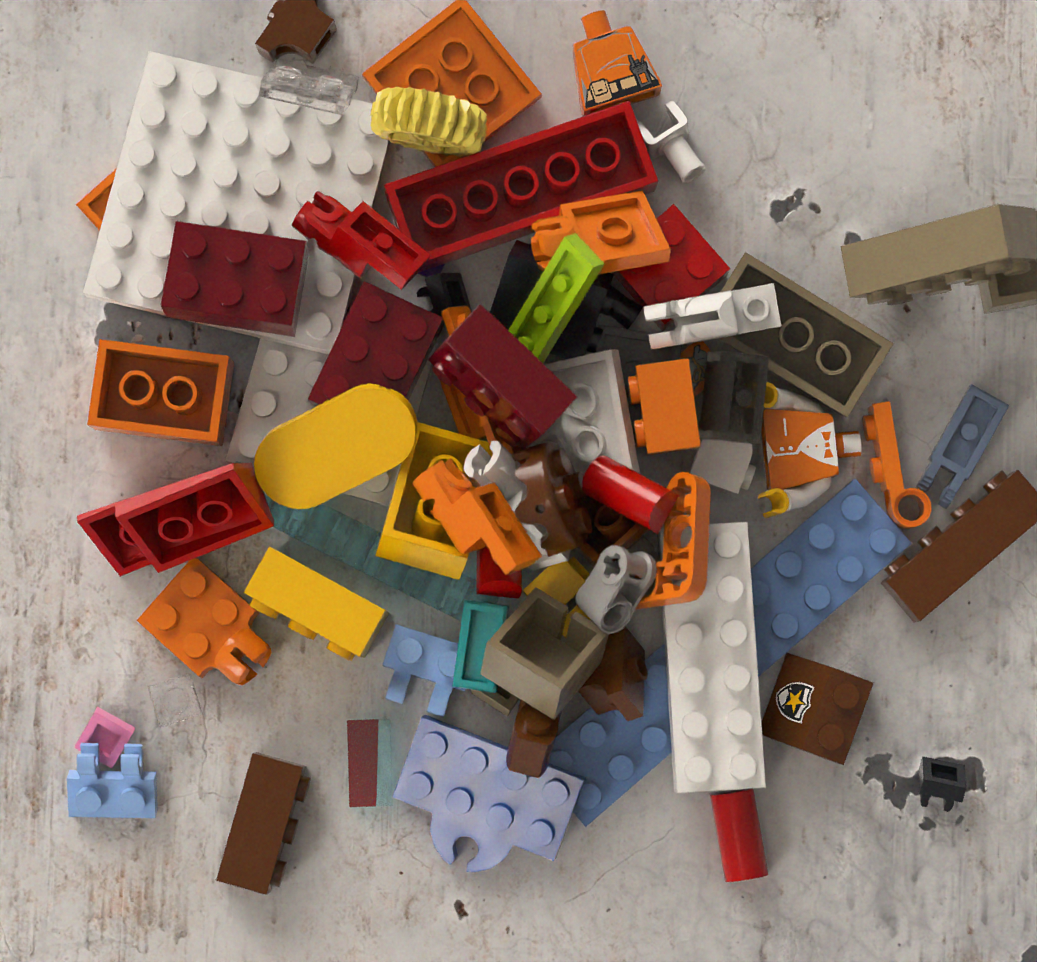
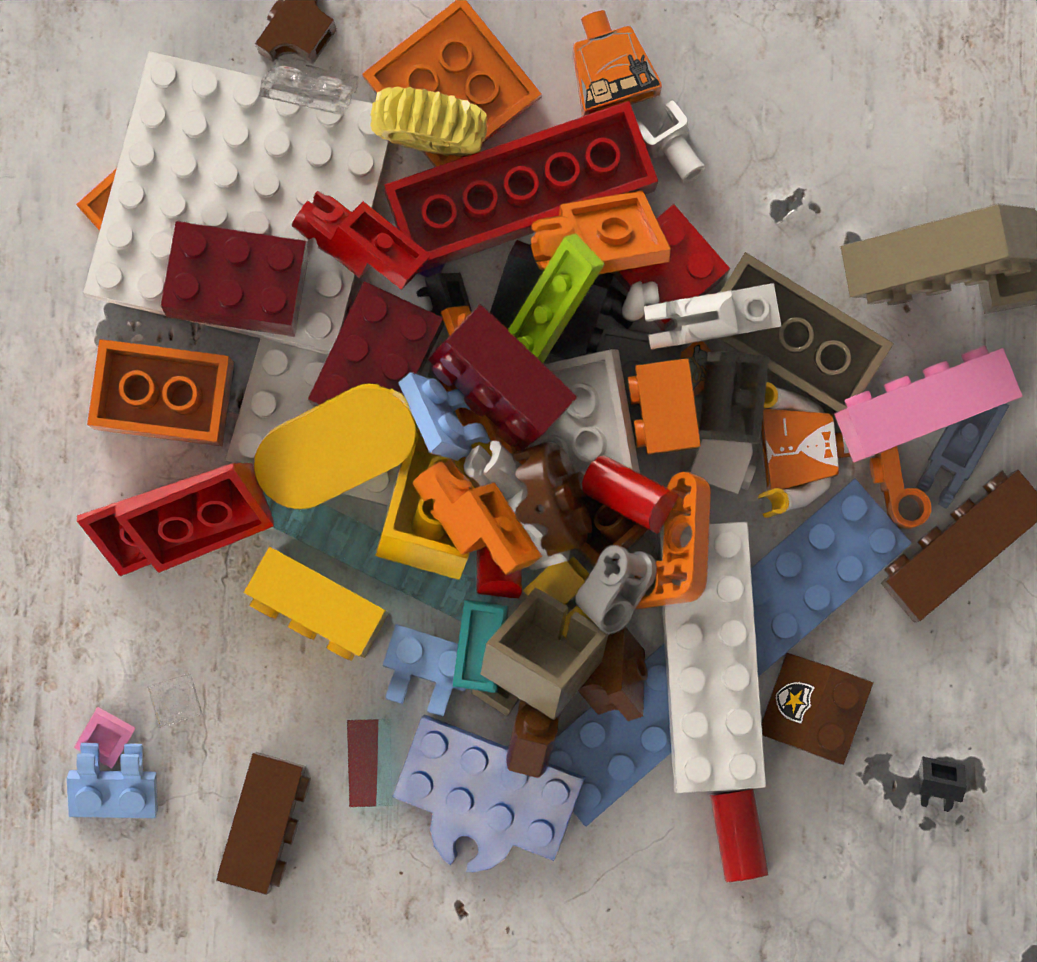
orange plate [137,558,272,685] -> none
none -> light blue plate [398,372,491,461]
none -> white arm [622,281,659,322]
none -> bright pink brick [834,345,1023,463]

